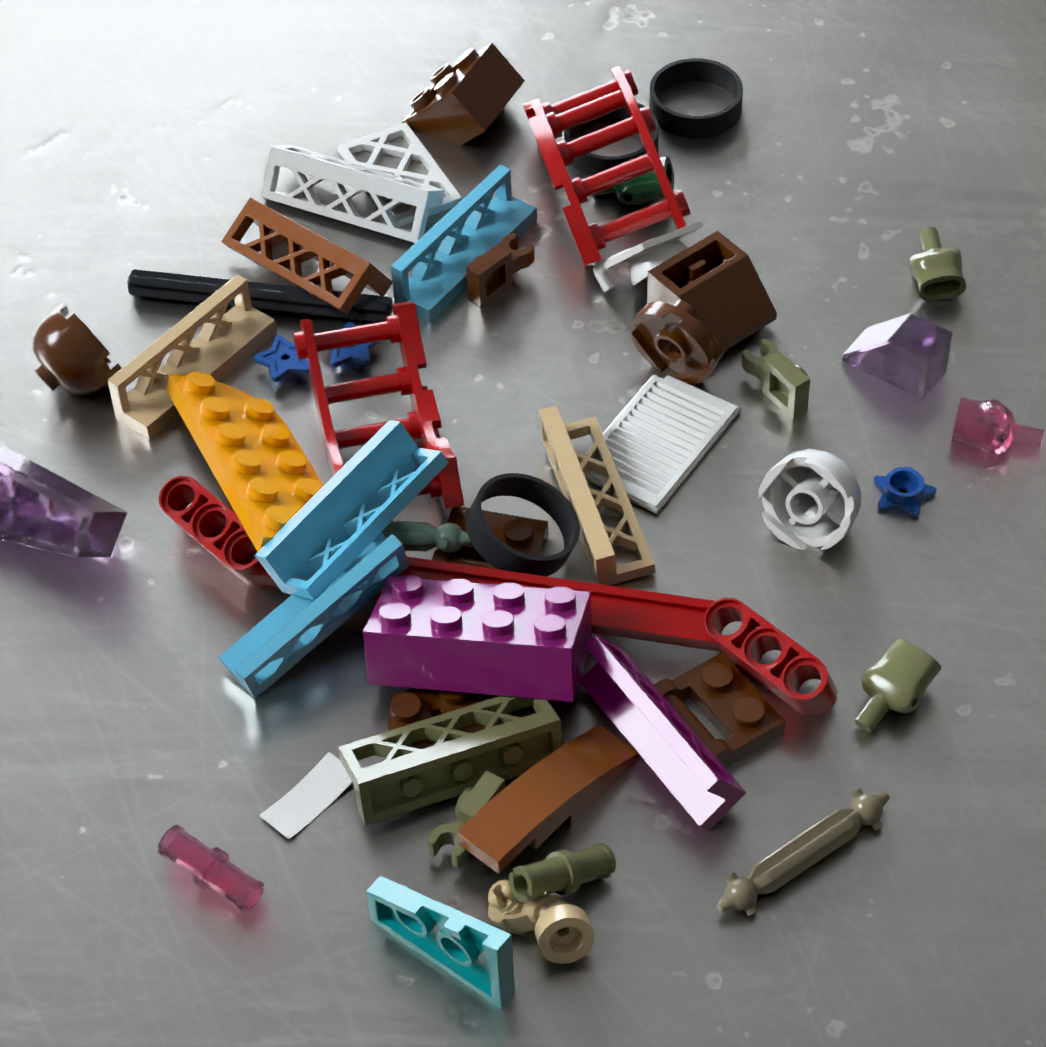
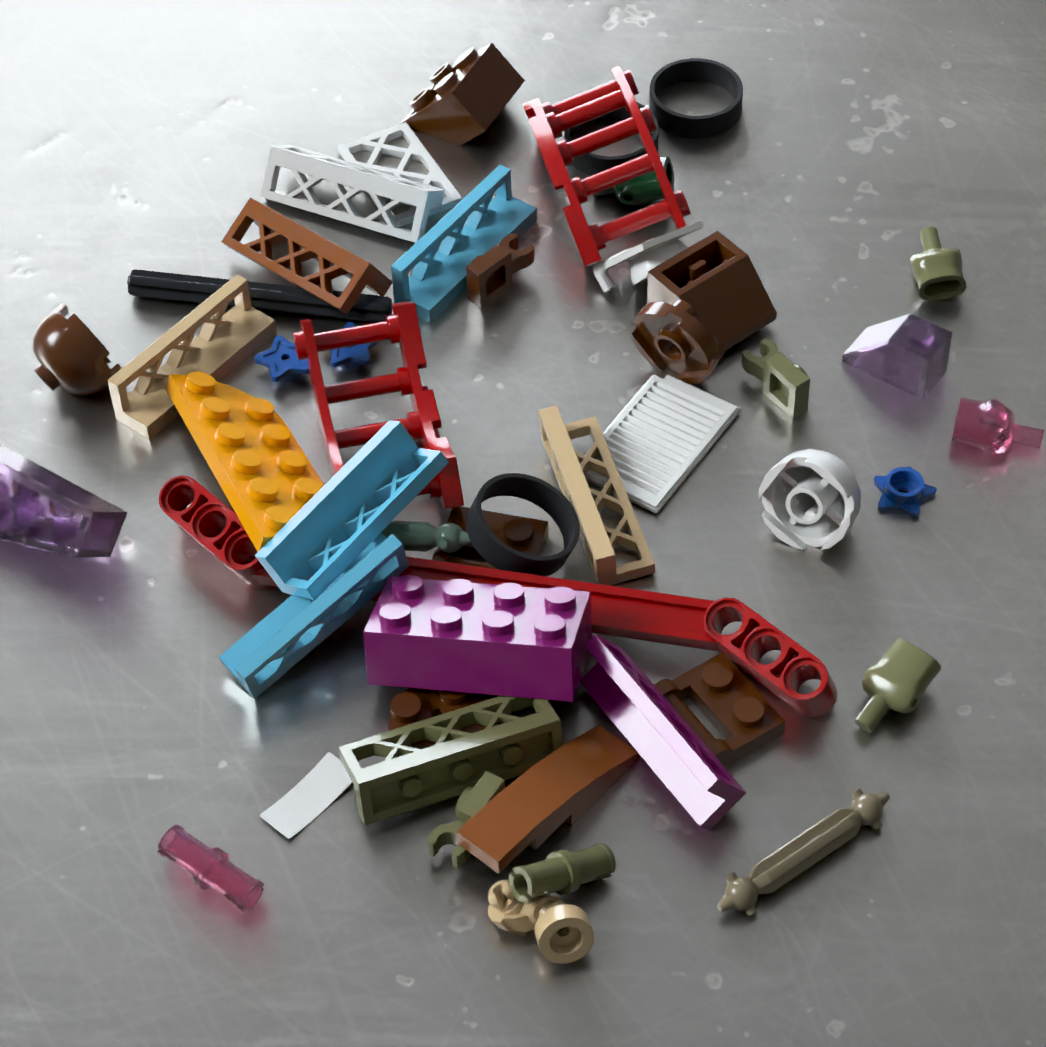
teal wing [366,876,515,1009] -> none

